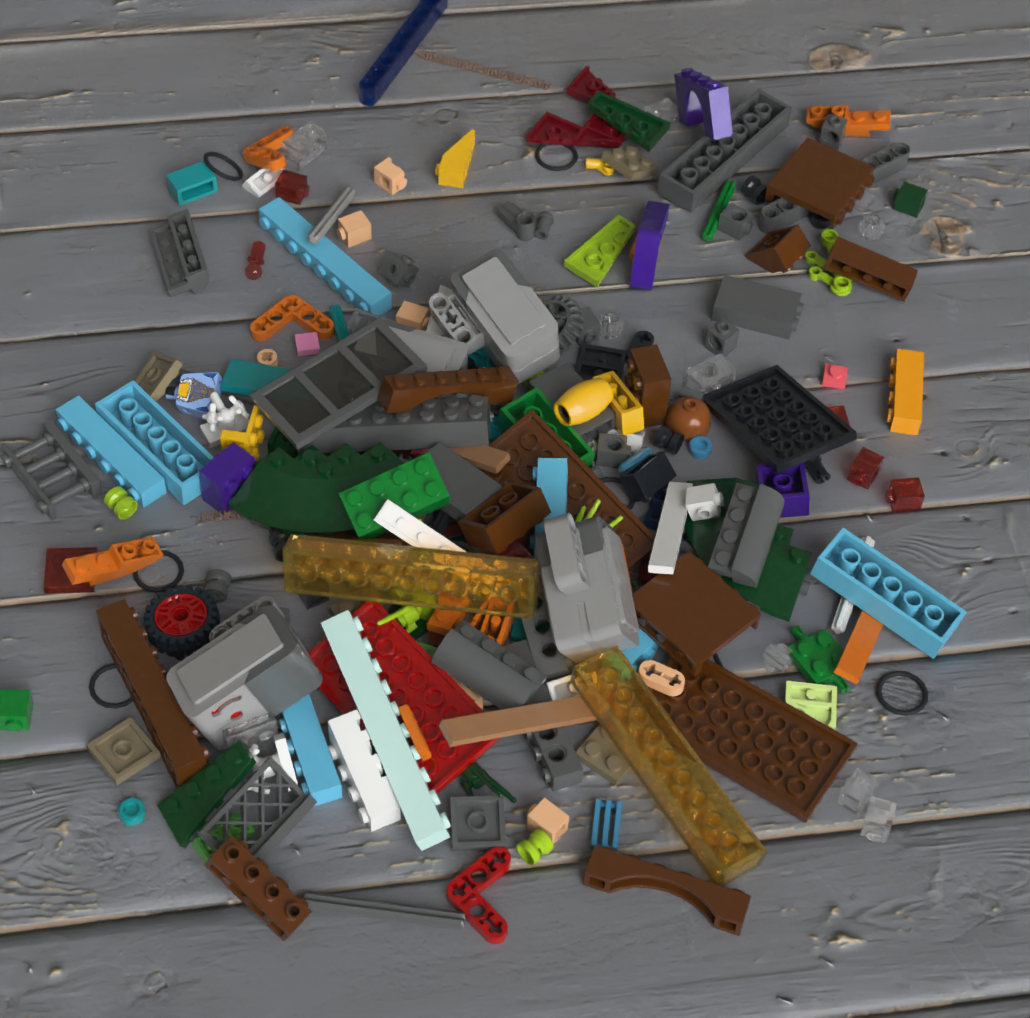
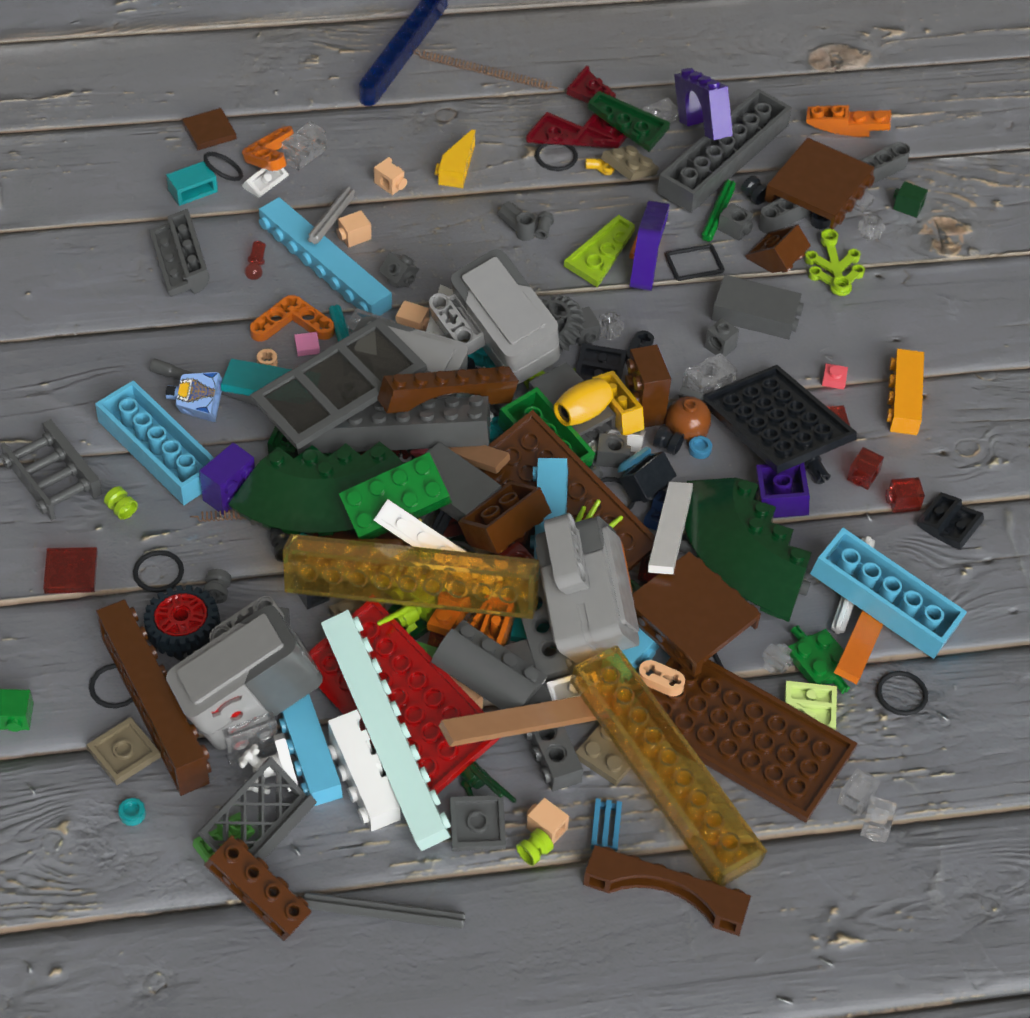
medium azure brick [56,395,166,508] -> none
orange slope [62,536,164,586] -> none
dark tan plate [134,351,183,402] -> none
dark green wing [157,739,256,848] -> none
white piece [200,392,249,448] -> none
yellow bracket [220,405,265,462] -> none
clear red brick [275,169,310,205] -> none
orange tile [398,704,432,761] -> none
red beam [446,846,511,944] -> none
white brick [685,483,724,521] -> none
dark grey brick [708,483,785,588] -> none
dark grey brick [819,114,848,150] -> none
reddish brown brick [823,236,918,302] -> none
none -> reddish brown tile [182,108,237,151]
none -> black piece [665,244,725,281]
none -> black slope [917,492,984,550]

